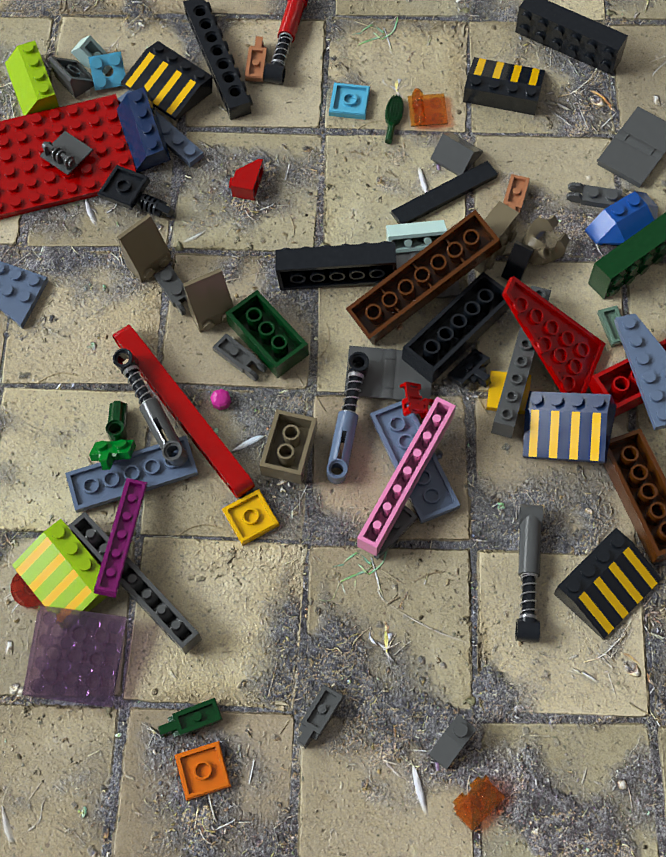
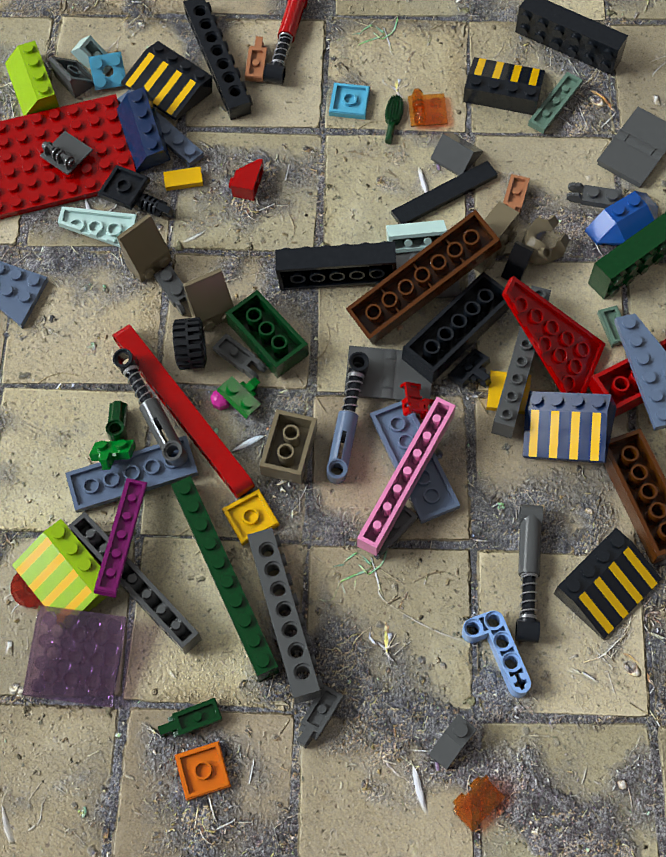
none -> light aqua wing [58,206,138,248]
none -> yellow tile [163,167,203,191]
none -> dark green brick [171,476,280,682]
none -> black tyre [172,317,207,370]
none -> green hinge [217,376,261,419]
none -> dark grey brick [247,528,324,704]
none -> light blue beam [462,610,531,698]
none -> sand green plate [528,72,583,134]

